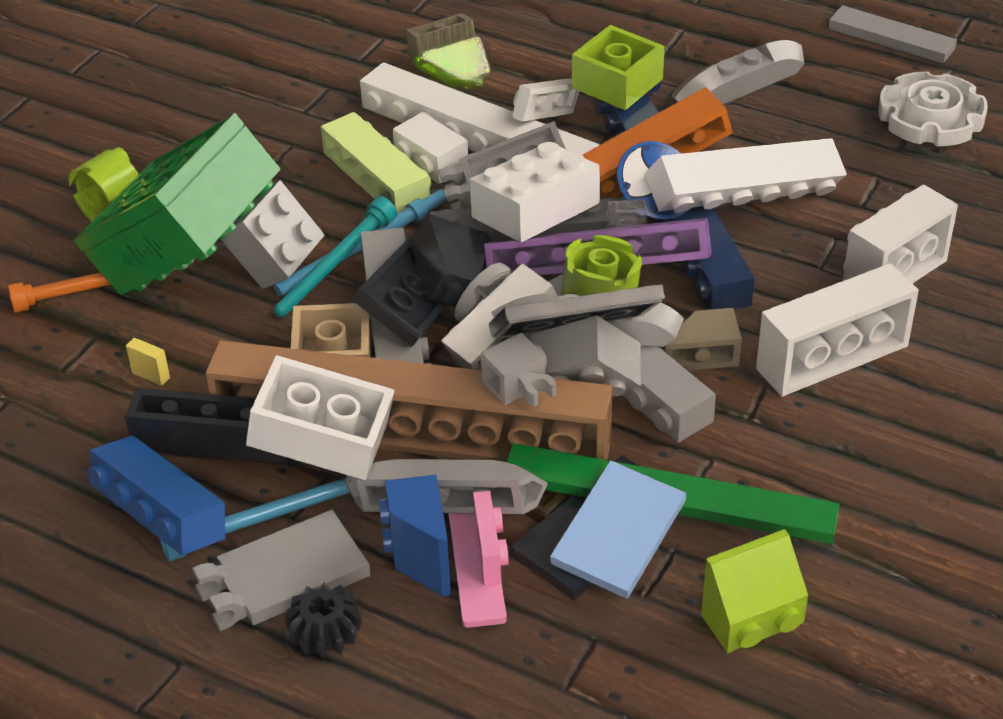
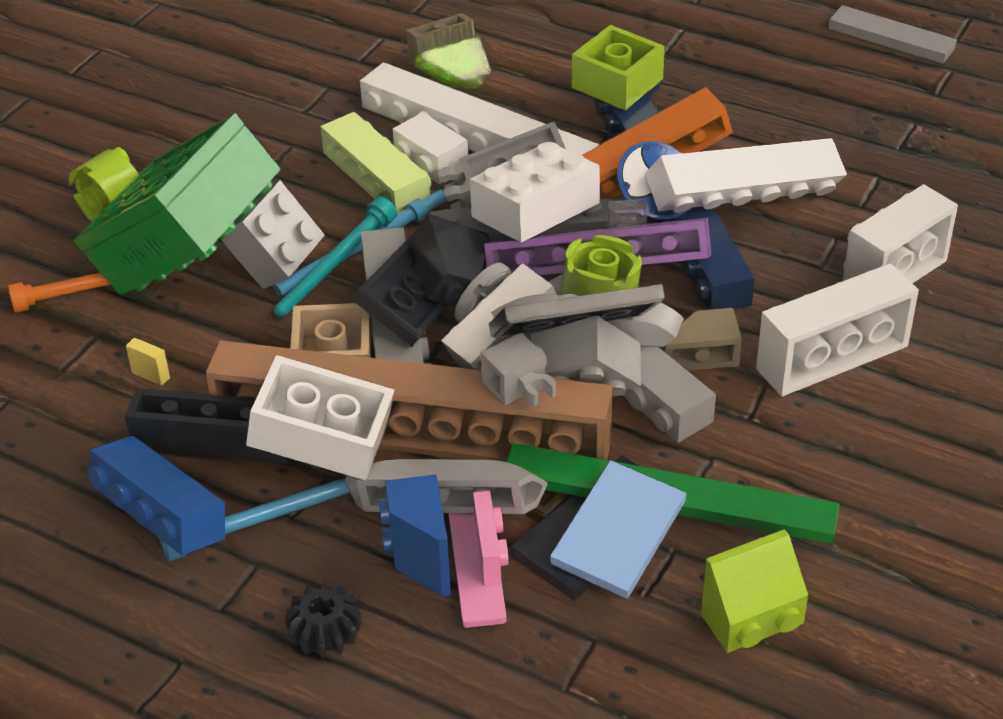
light grey tile [192,510,370,631] -> none
white plate [512,78,579,121] -> none
light grey brick [671,40,804,104] -> none
white piece [878,72,988,146] -> none

